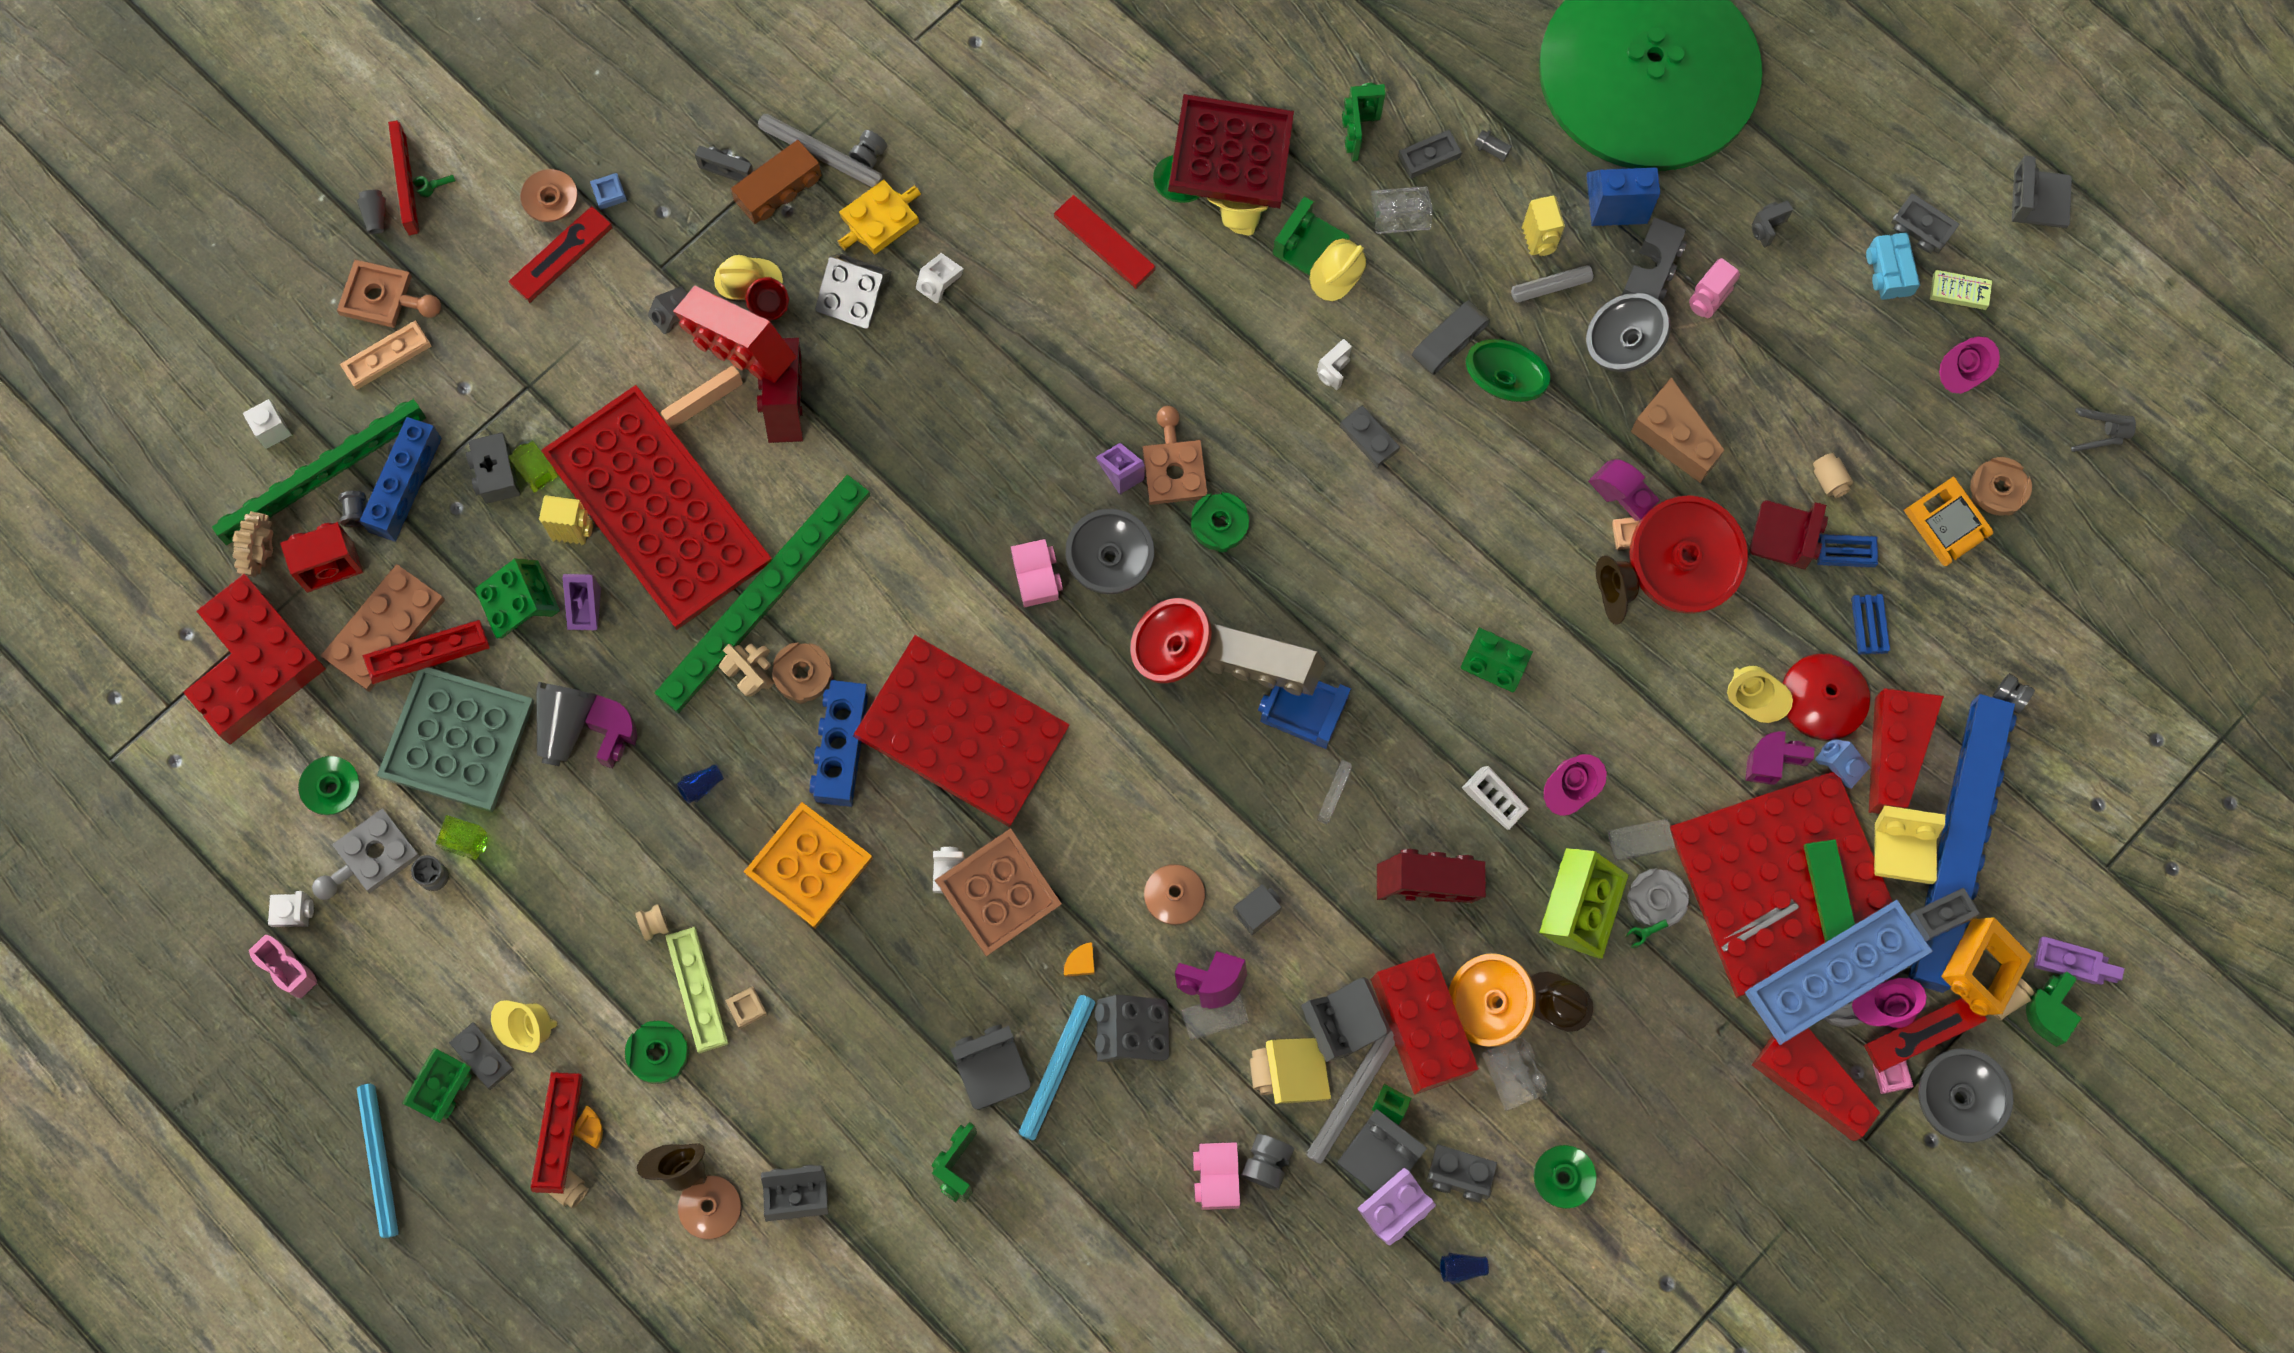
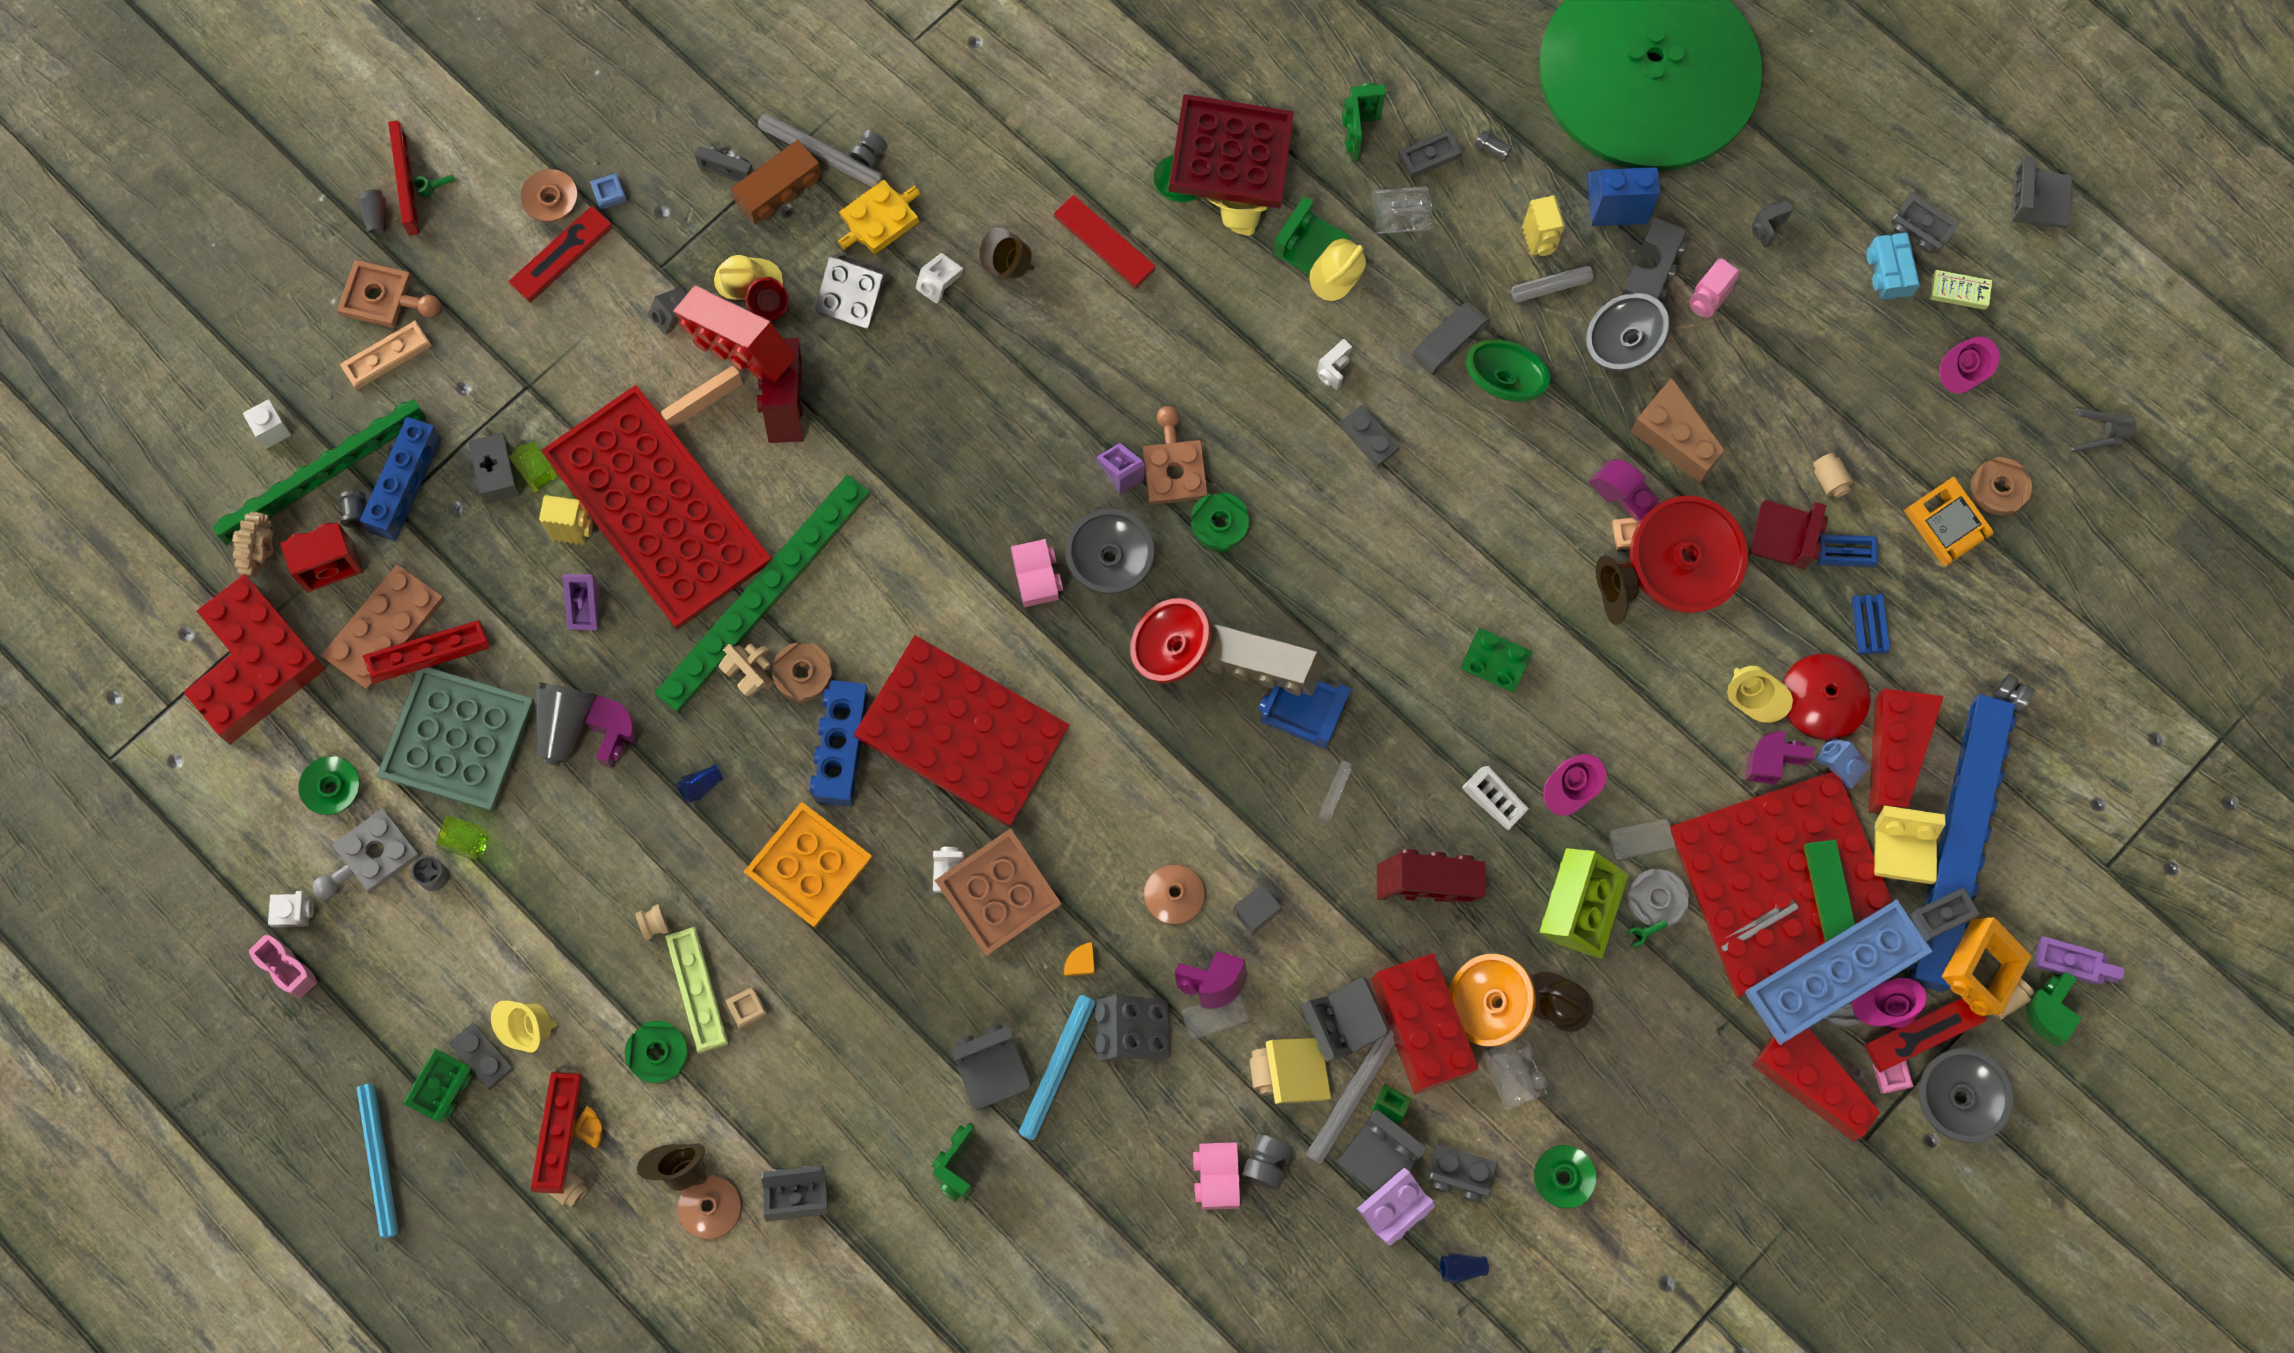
green bracket [475,558,560,639] -> none
none -> dark brown piece [979,227,1035,280]

